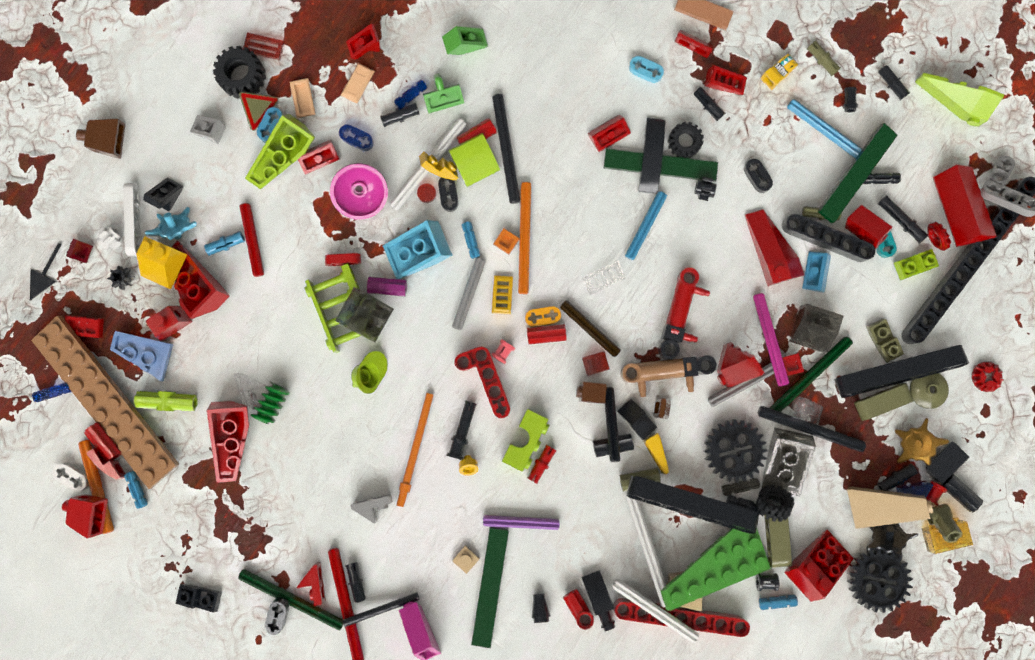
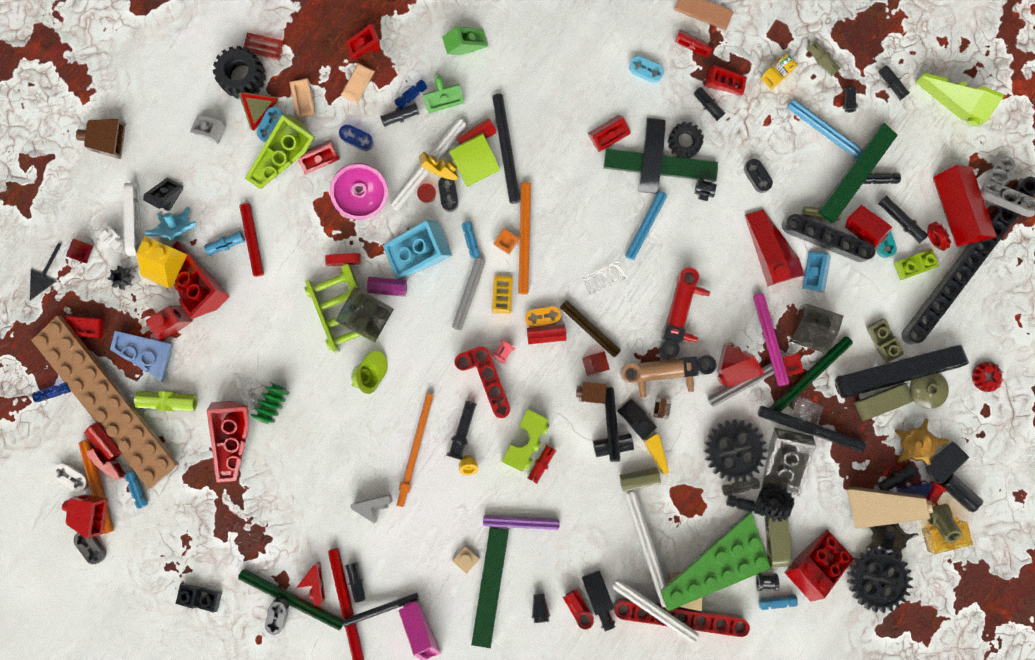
black beam [626,476,759,534] -> none
none -> black beam [74,533,106,564]

